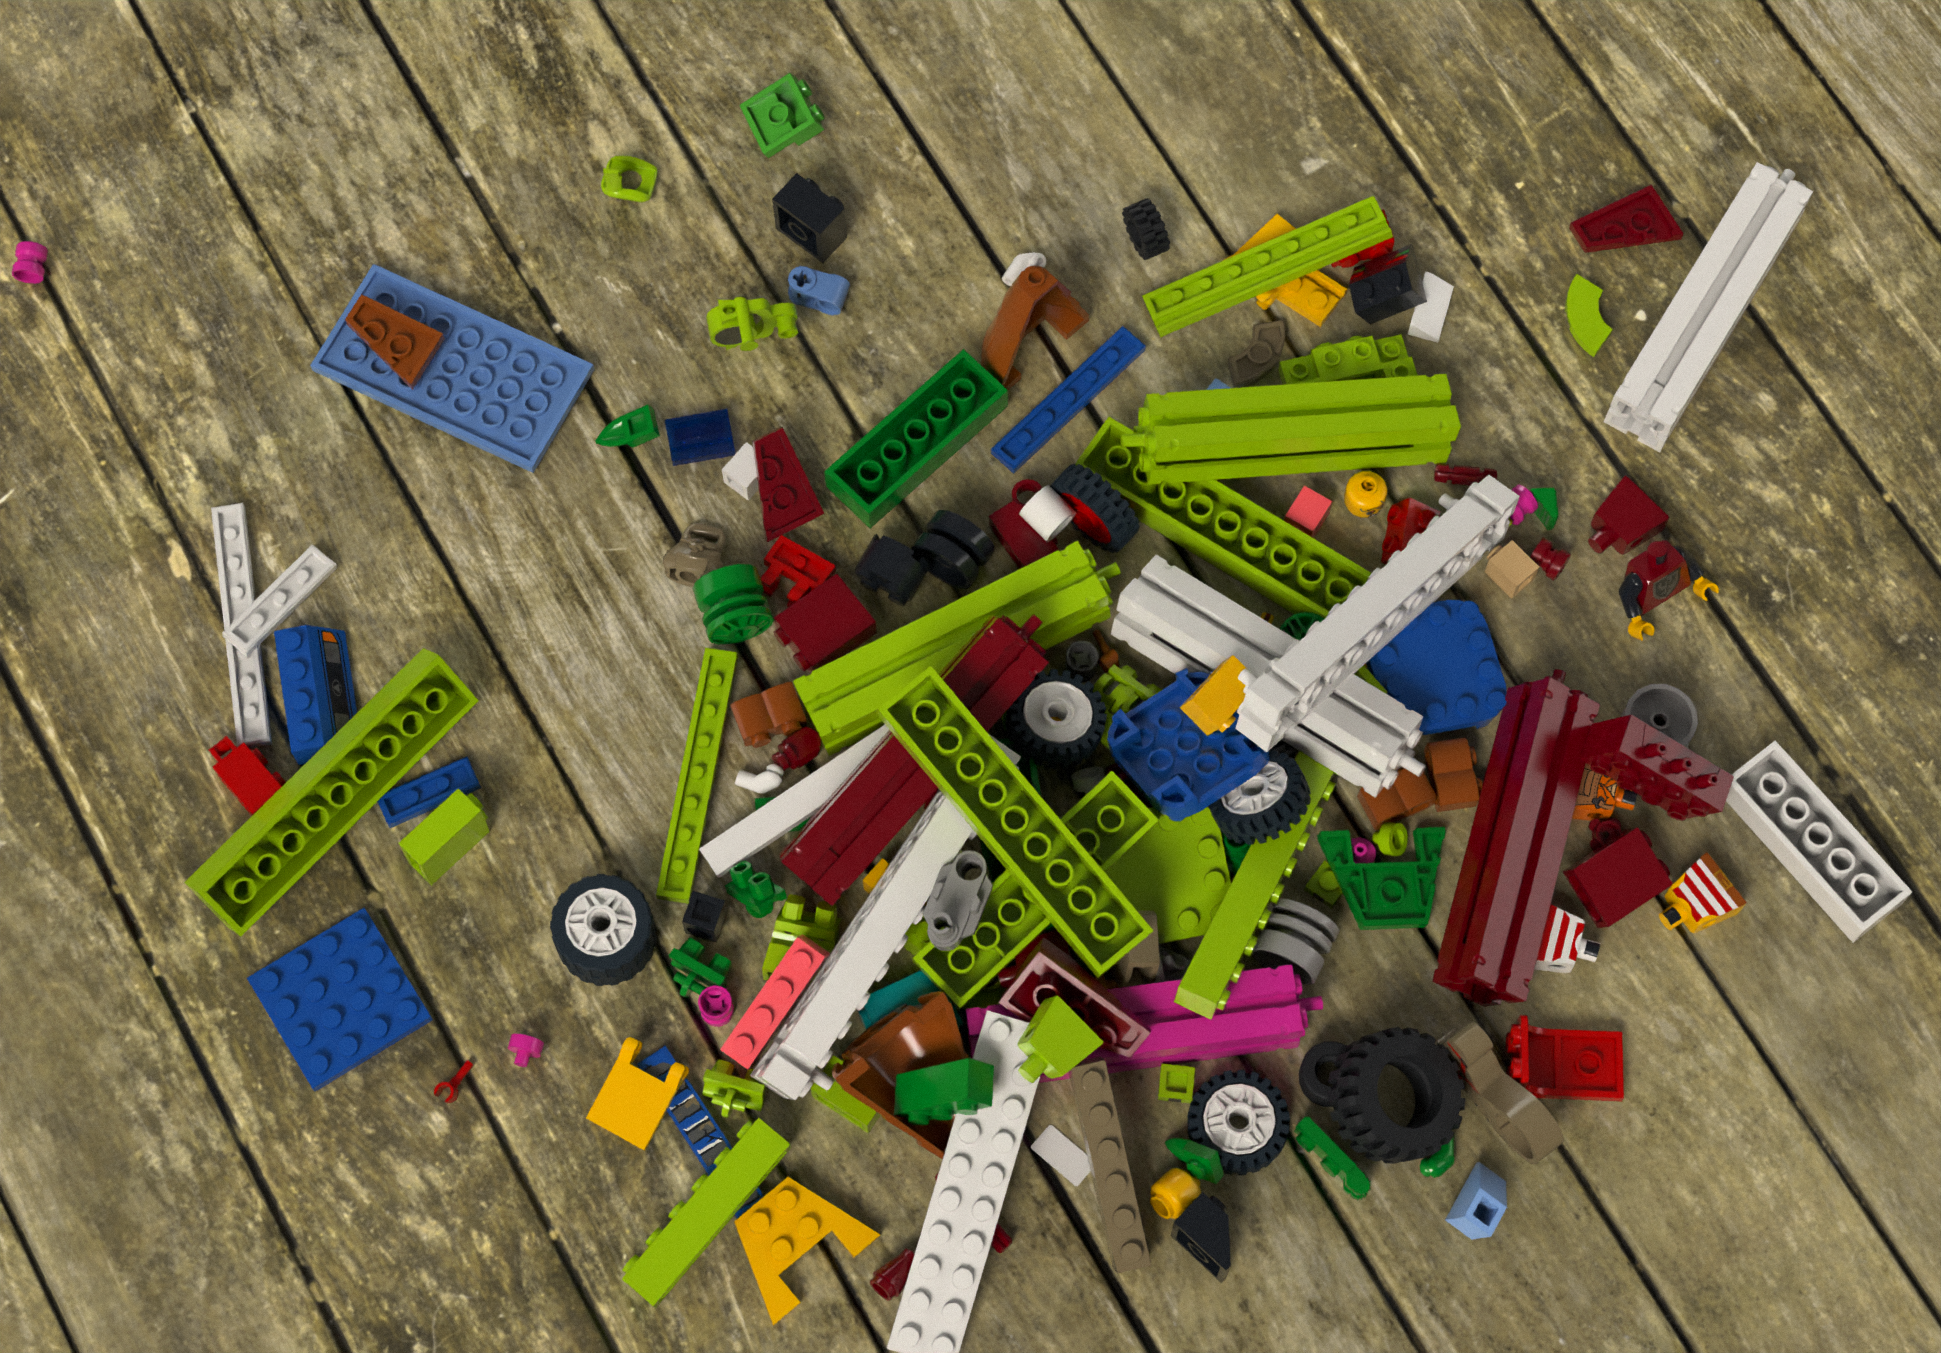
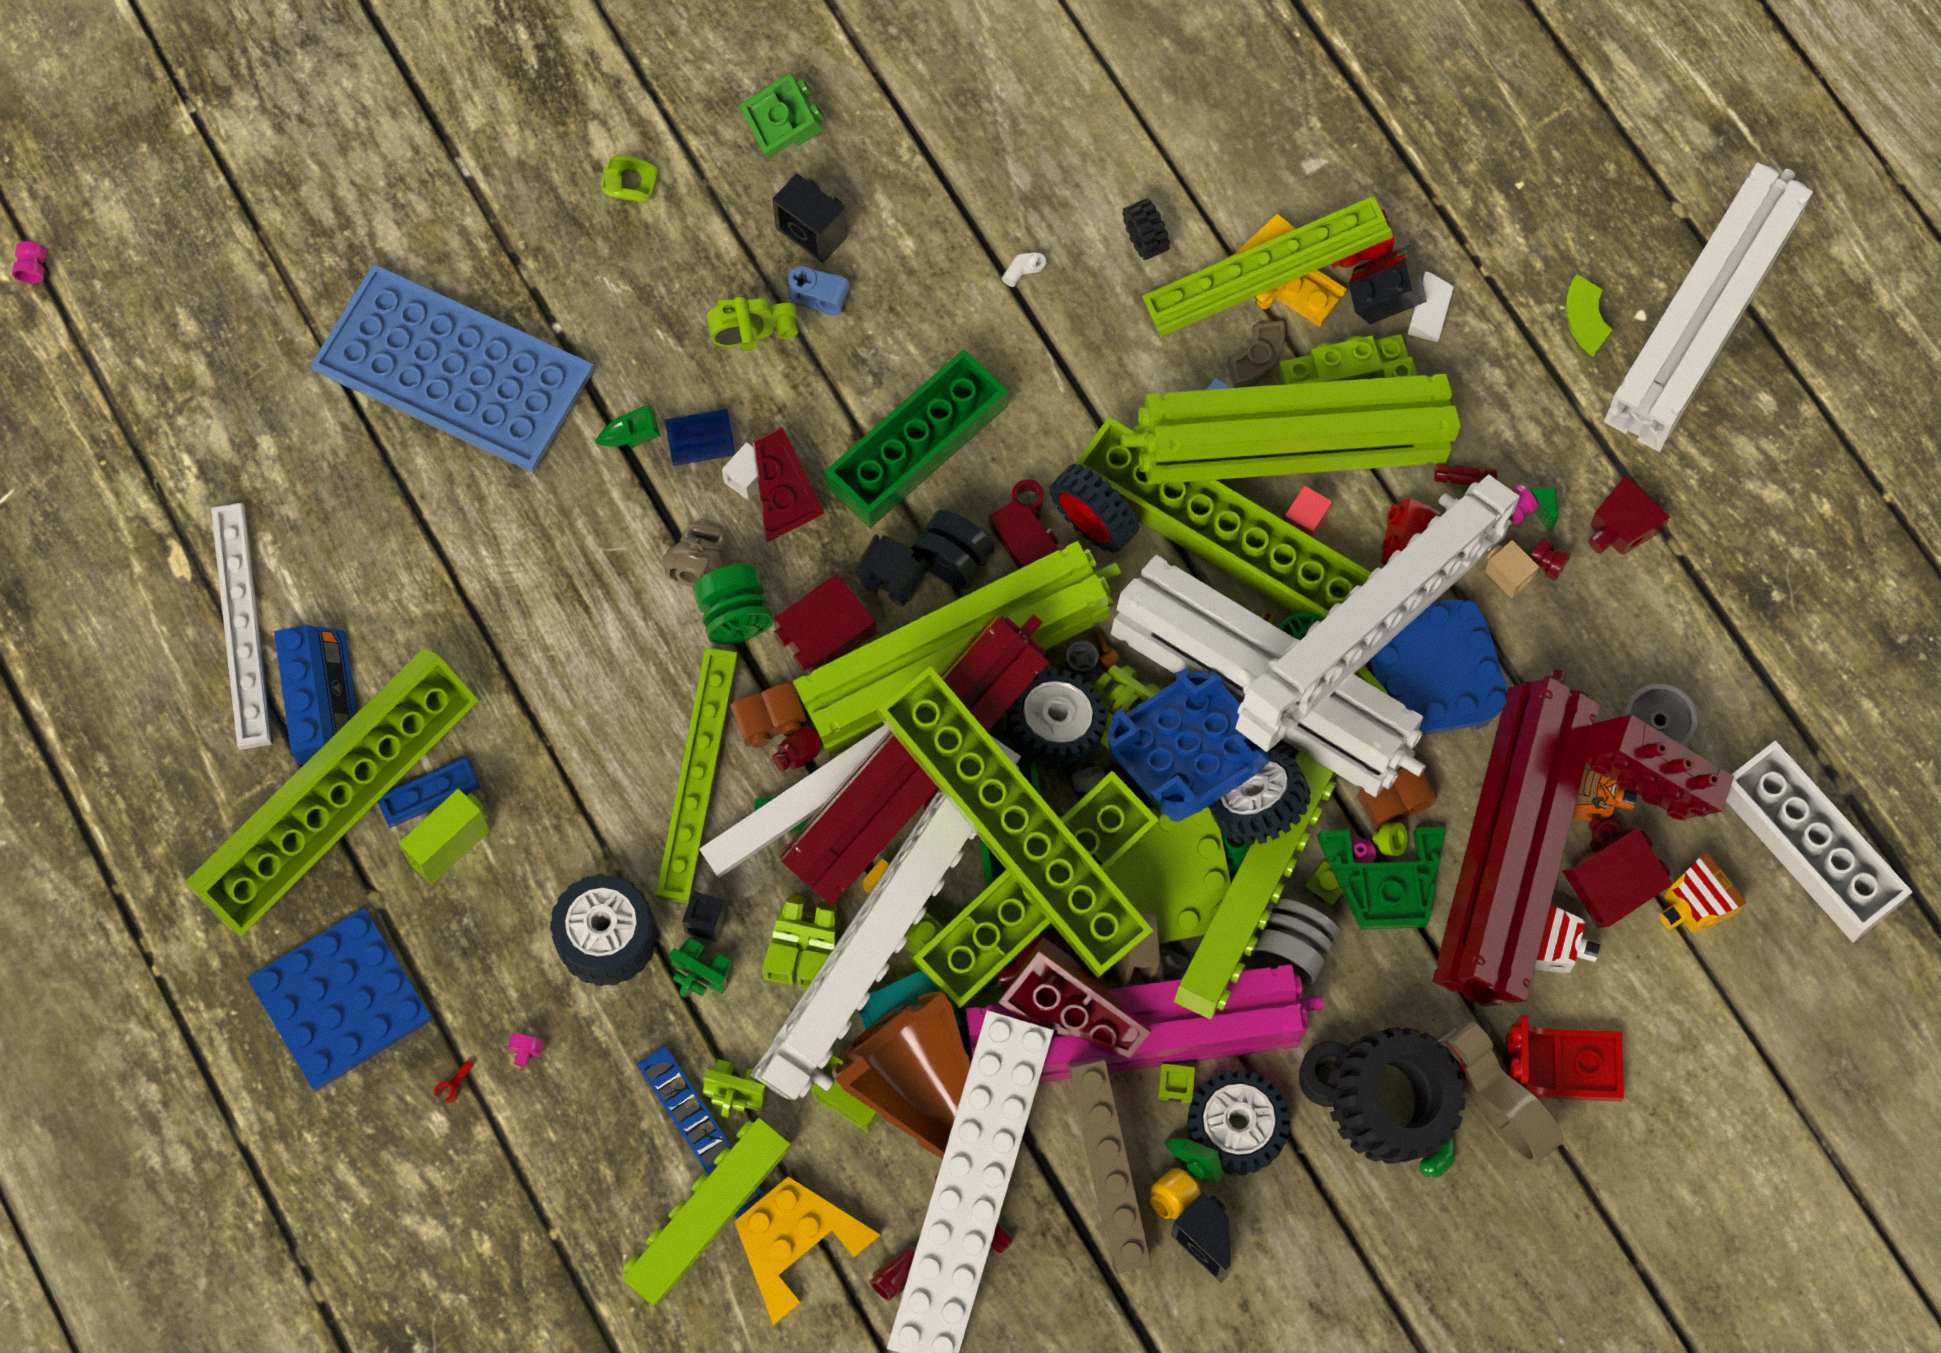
red brick [208,736,286,816] -> none
white tile [222,544,337,657] -> none
dark orange wing [345,294,445,390] -> none
yellow flag [586,1037,689,1151] -> none
dark pink wheel [698,985,734,1027] -> none
coral brick [720,934,830,1069] -> none
green hips [725,860,787,918] -> none
white arm [735,764,784,794] -> none
red plate [761,535,836,607] -> none
green brick [894,1058,994,1125] -> none
light grey piece [923,850,993,951] -> none
dark orange cone [981,266,1089,390] -> none
blue tile [991,326,1146,474] -> none
lime torso [1017,995,1103,1083] -> none
white piece [1019,485,1076,542] -> none
white sticker [1031,1125,1091,1186] -> none
yellow brick [1179,655,1248,736] -> none
green hinge [1294,1116,1371,1201] -> none
yellow head [1344,471,1387,518] -> none
dark orange brick [1424,737,1483,812] -> none
light blue slope [1445,1162,1507,1240] -> none
dark red wing [1569,185,1684,253] -> none
torso [1619,540,1719,641] -> none

